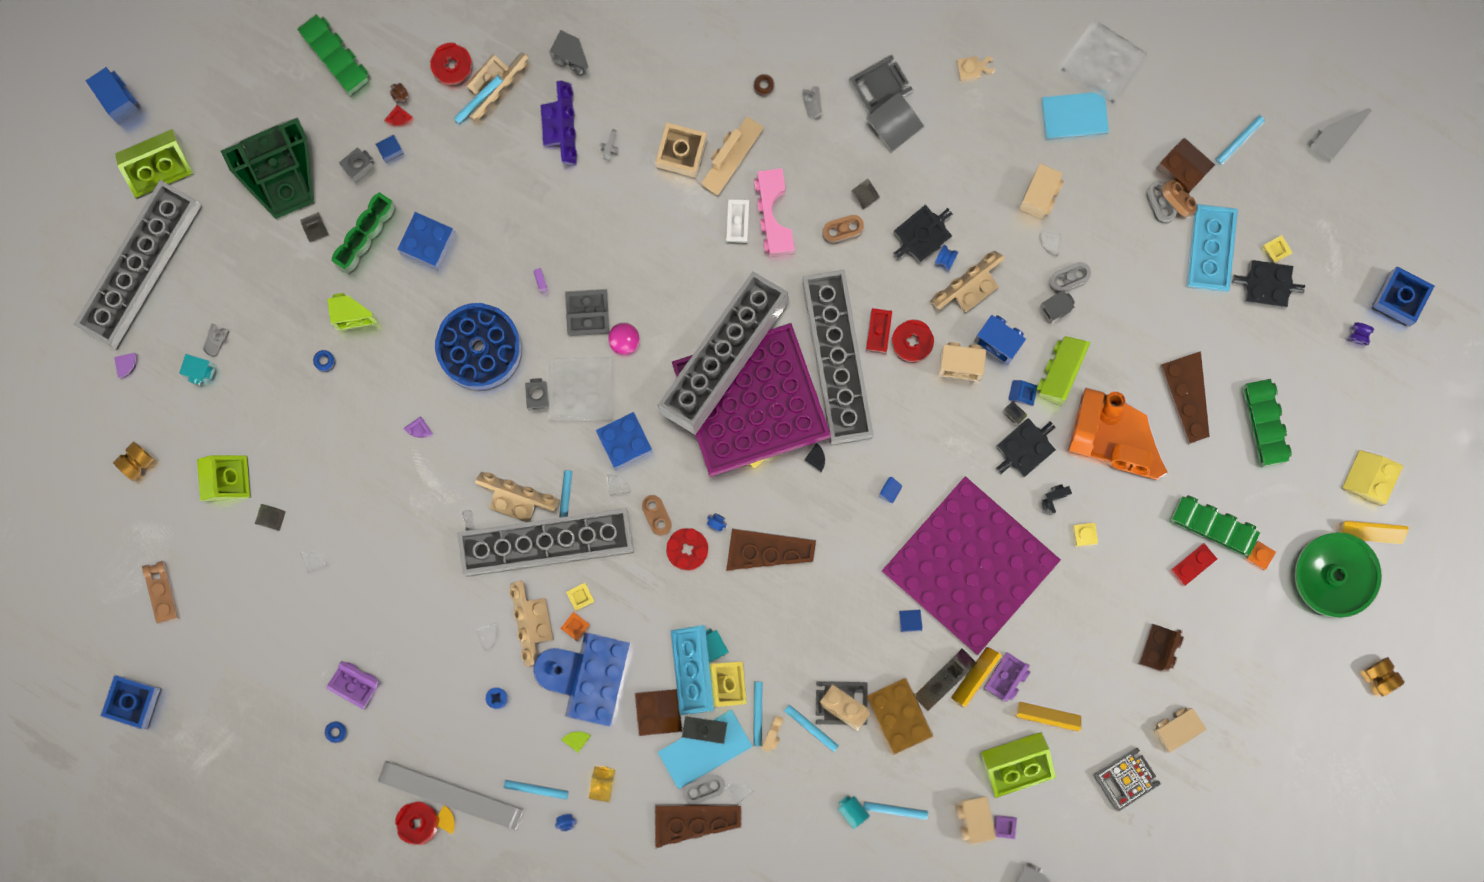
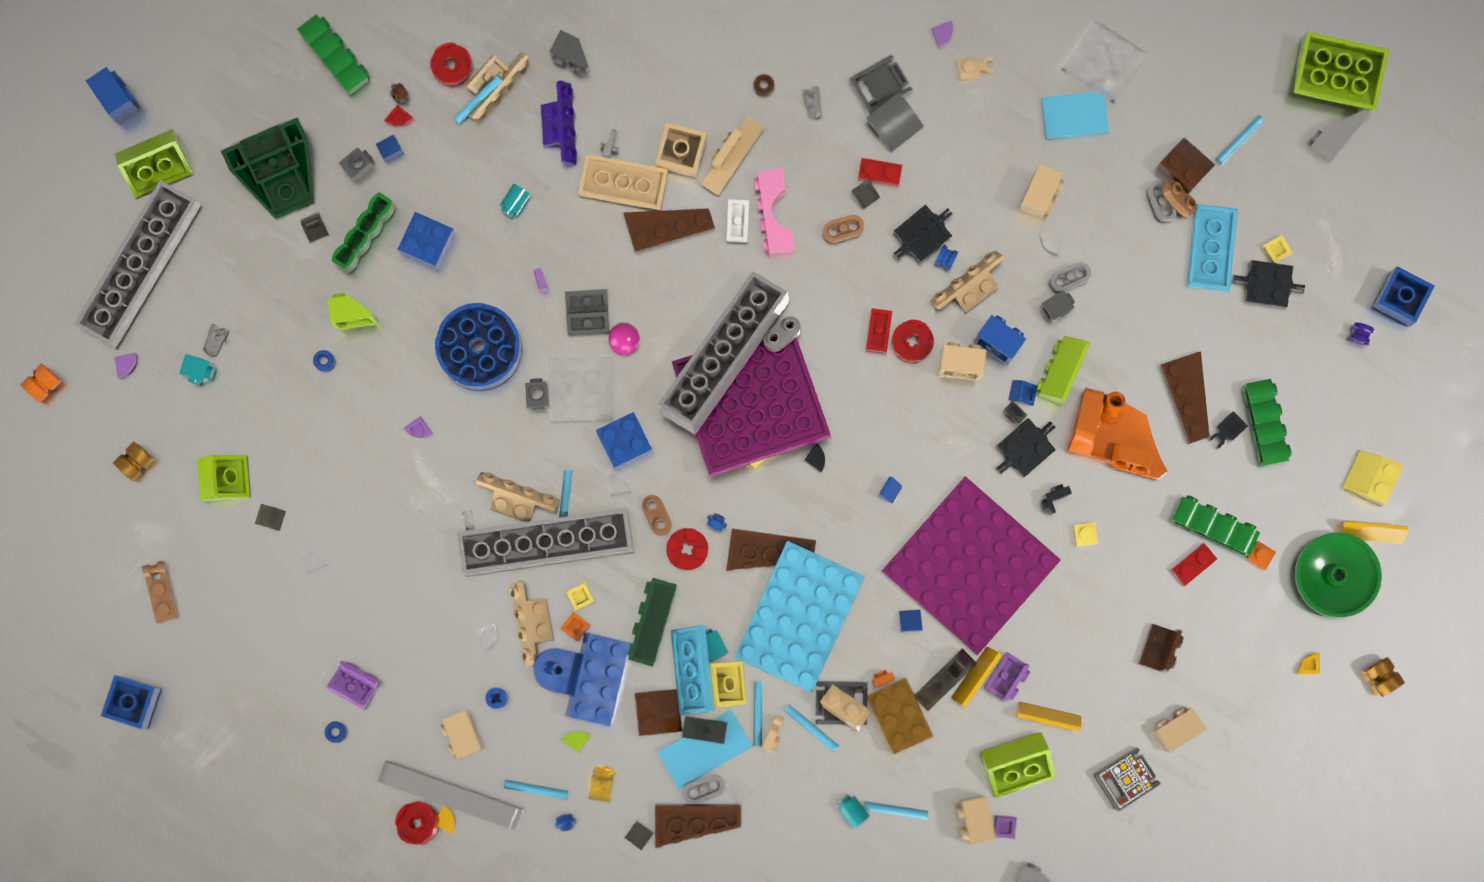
light grey brick [802,269,874,445] -> none
none -> orange wheel [20,363,61,403]
none -> tan brick [440,710,483,760]
none -> teal brick [499,184,530,217]
none -> tan plate [578,154,668,211]
none -> reddish brown wing [623,208,715,253]
none -> clear smoke slope [624,820,654,850]
none -> clear green brick [627,577,677,667]
none -> medium azure plate [735,541,865,693]
none -> light grey plate [763,316,801,352]
none -> red plate [858,158,902,187]
none -> orange plate [871,670,895,688]
none -> medium lavender tile [932,20,953,48]
none -> black plate [1210,411,1248,448]
none -> lime slope [1293,31,1389,111]
none -> yellow tile [1298,653,1320,675]

